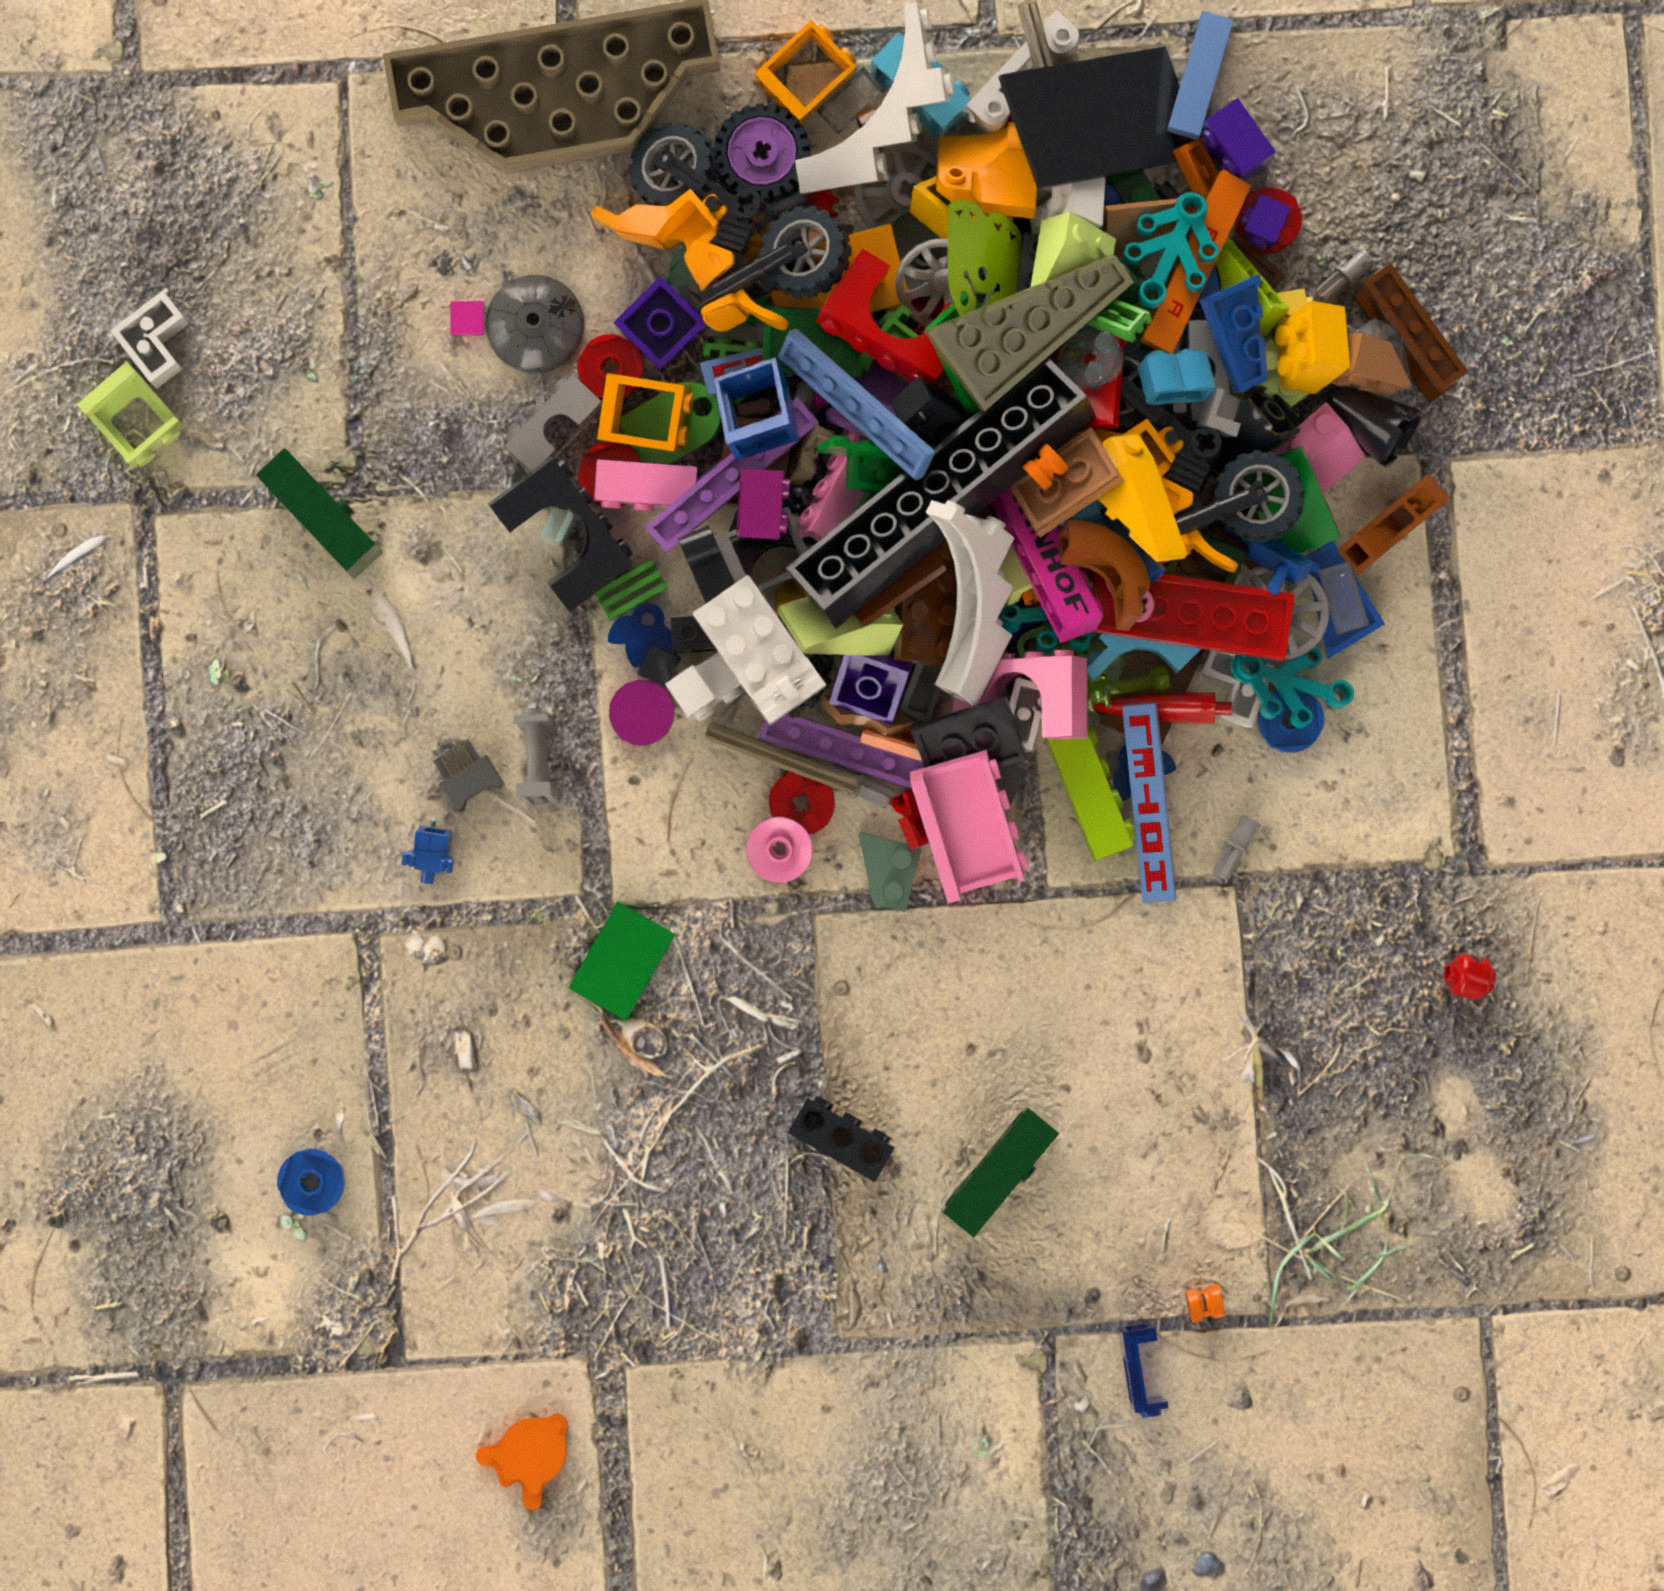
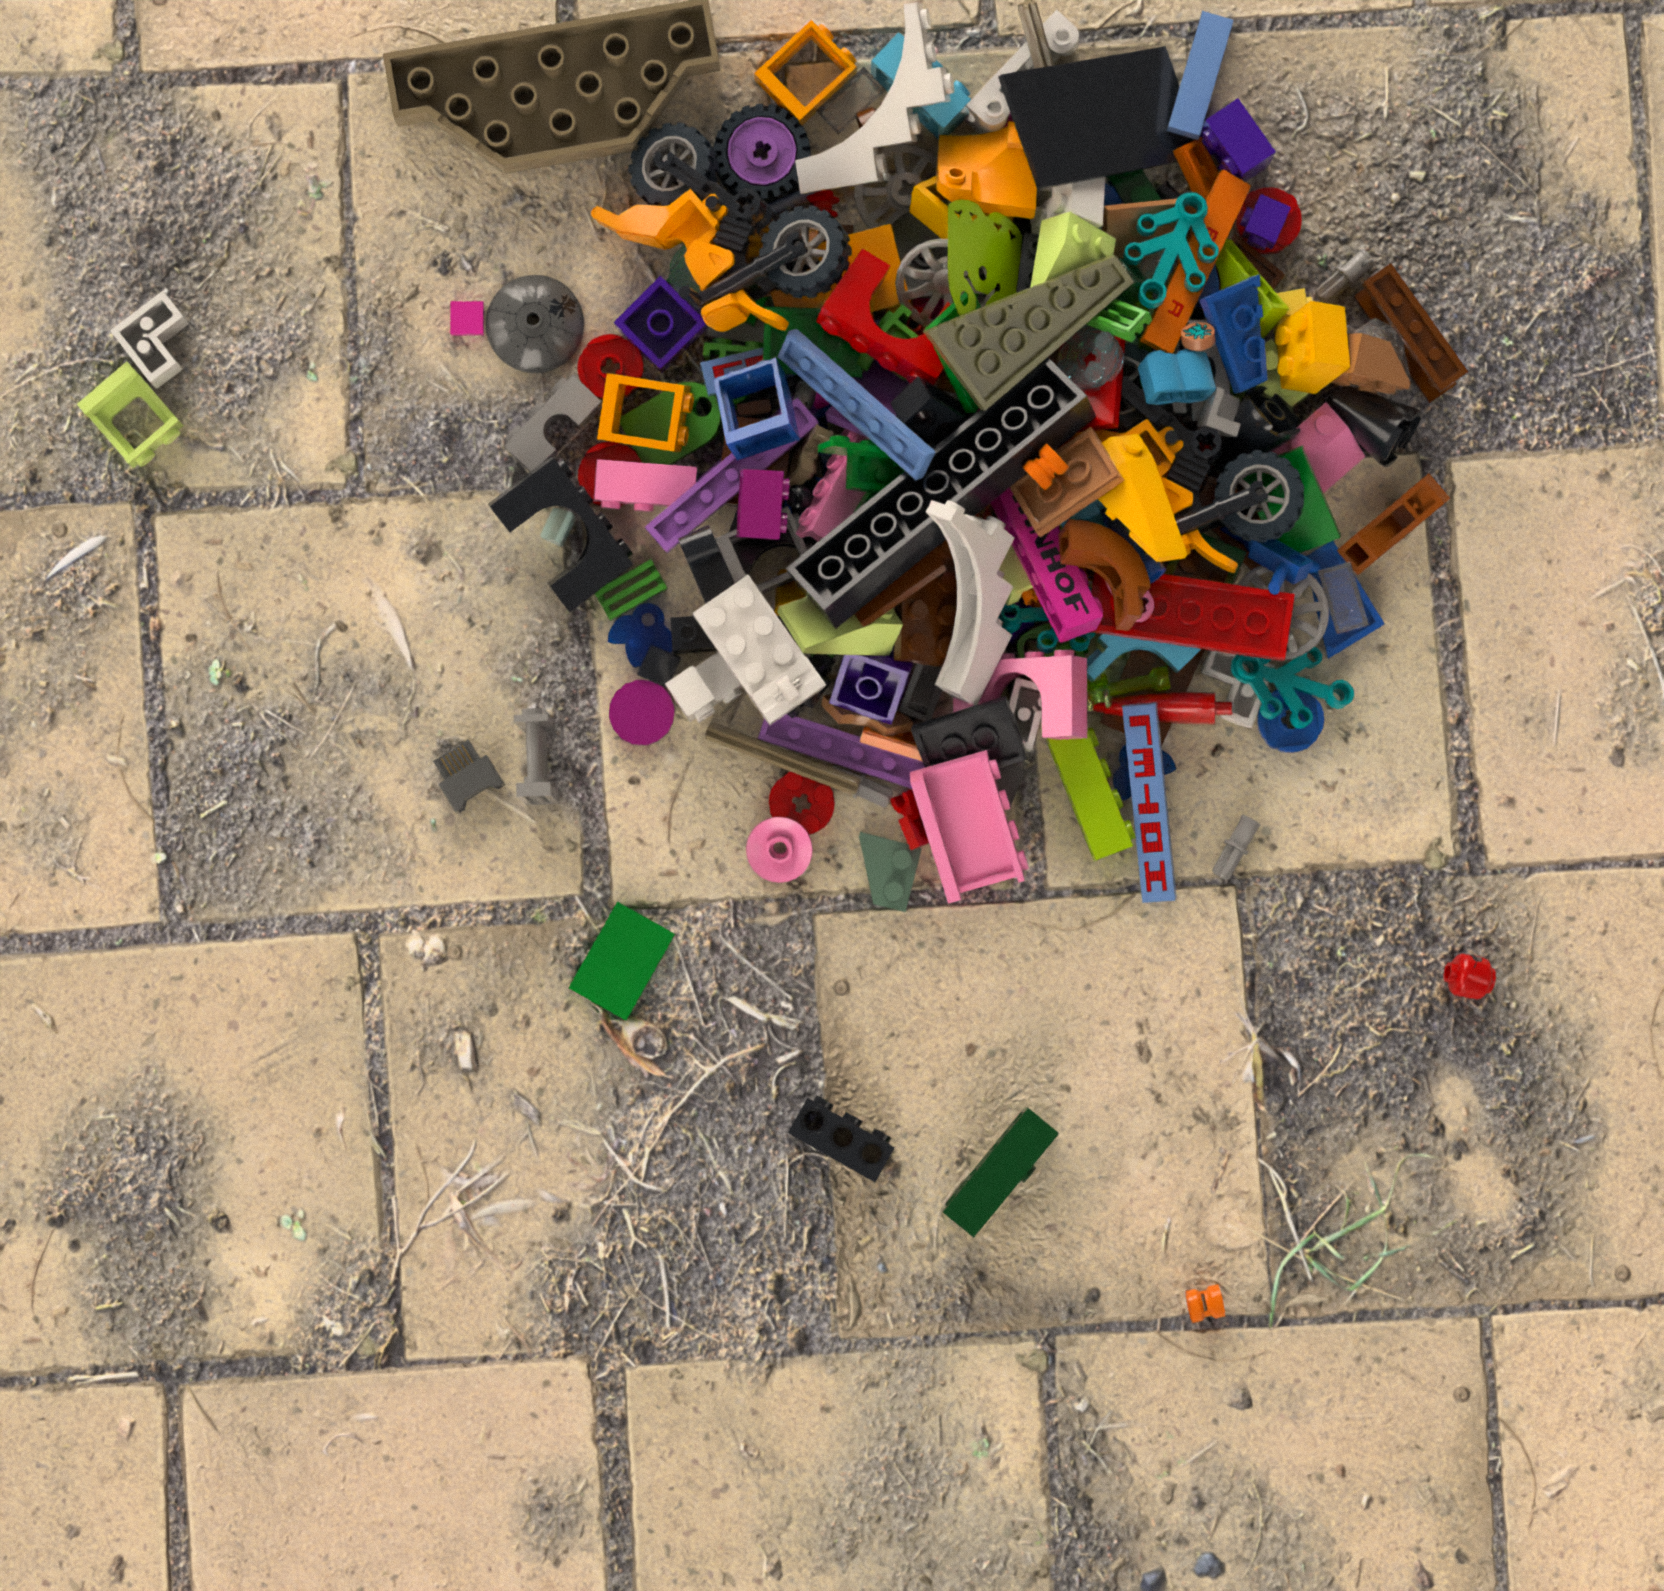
dark green brick [256,448,383,579] -> none
blue plate [277,1148,345,1216] -> none
blue piece [401,825,454,884] -> none
orange tile [476,1413,568,1510] -> none
clear blue window [1118,1323,1169,1418] -> none
none -> nougat tile [1181,322,1215,351]

